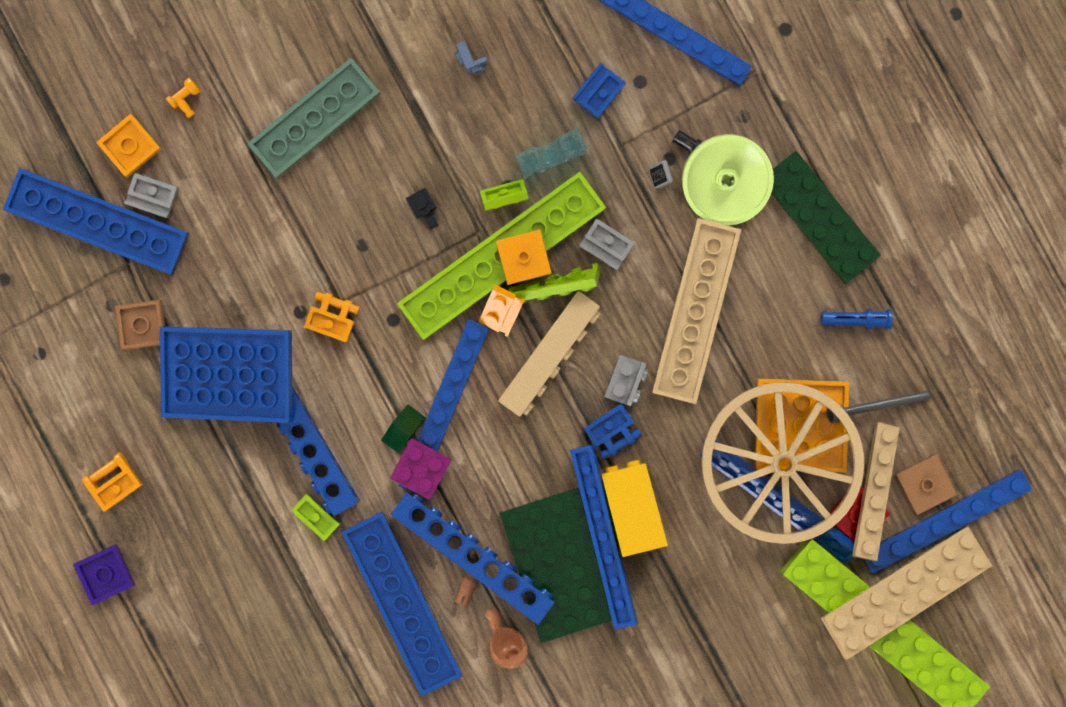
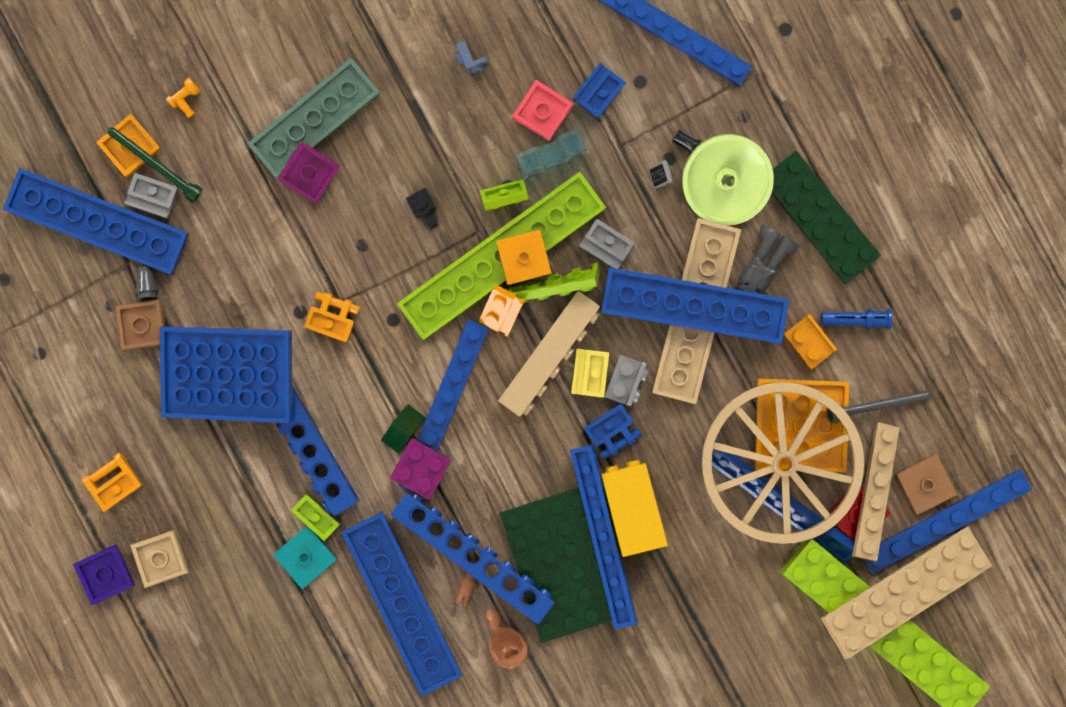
none -> dark green piece [108,127,203,203]
none -> tan plate [130,530,189,588]
none -> dark grey cone [135,266,159,301]
none -> teal plate [273,526,337,589]
none -> magenta plate [276,141,340,204]
none -> coral plate [512,79,574,142]
none -> light yellow plate [571,349,609,398]
none -> blue plate [601,267,789,344]
none -> dark grey piece [738,225,800,294]
none -> light orange plate [783,314,837,370]

